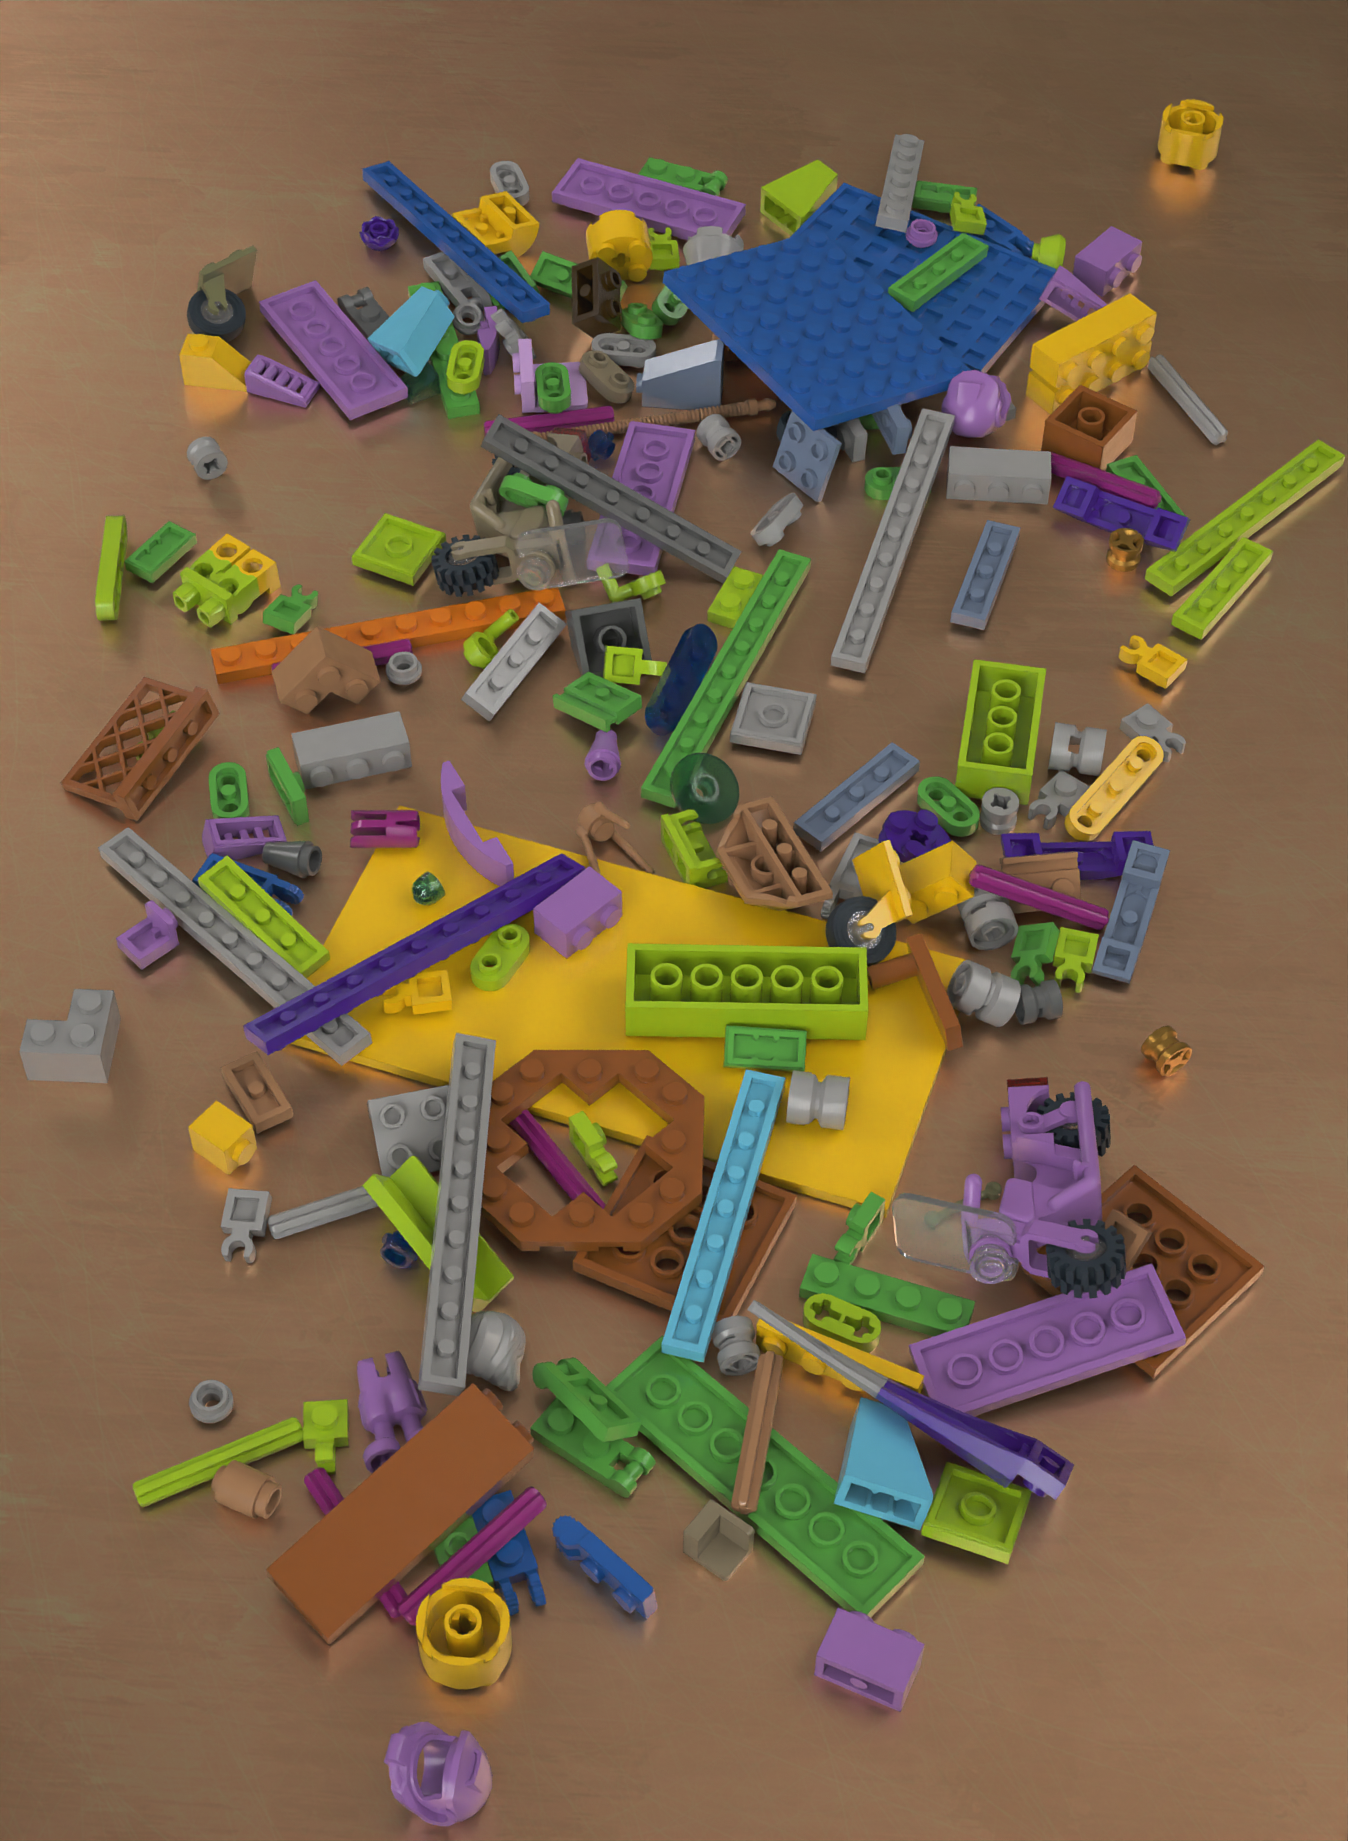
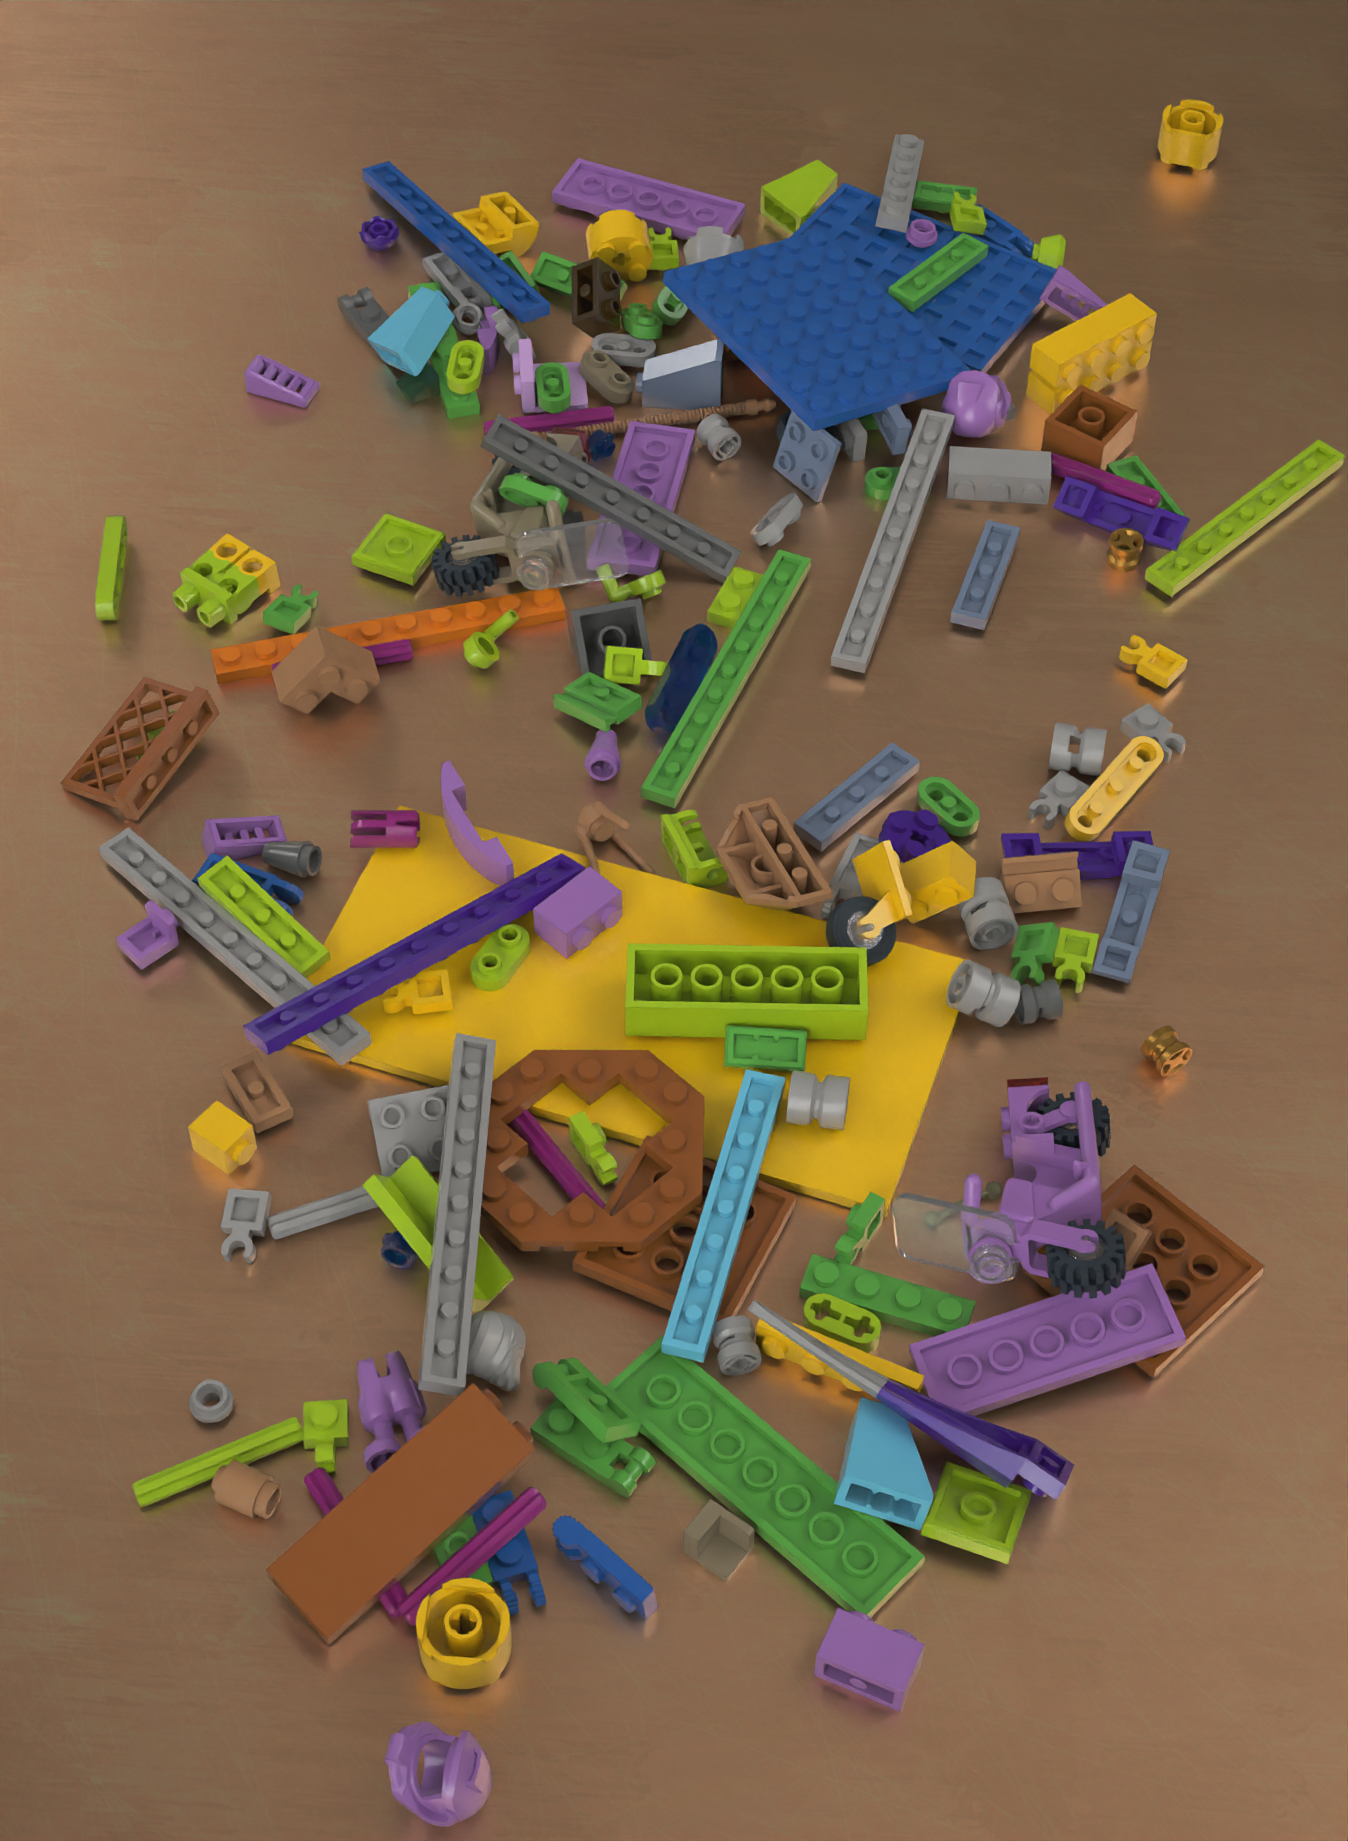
light grey brick [19,989,121,1083] -> none
bright green plate [124,521,197,583] -> none
yellow slope [179,333,251,392] -> none
light grey wheel [186,437,228,480] -> none
plate [187,245,257,342] -> none
bright green plate [209,762,250,819] -> none
medium lavender plate [259,280,408,420] -> none
bright green plate [266,747,309,826] -> none
light grey brick [291,711,412,790] -> none
light grey plate [386,652,422,685] -> none
clear green hinge [411,871,445,906] -> none
light grey plate [461,603,567,722] -> none
light grey plate [490,161,529,206] -> none
bright green plate [638,158,728,196] -> none
clear green dish [670,753,739,824] -> none
light grey plate [730,682,817,755] -> none
medium nougat axle [731,1351,784,1515] -> none
dark orange piece [867,933,963,1052] -> none
lime brick [955,659,1046,805] -> none
magenta axle [969,864,1109,930] -> none
light grey wheel [980,787,1019,835] -> none
medium lavender brick [1073,226,1142,297] -> none
light grey axle [1148,354,1228,445] -> none
lime plate [1171,537,1273,640] -> none

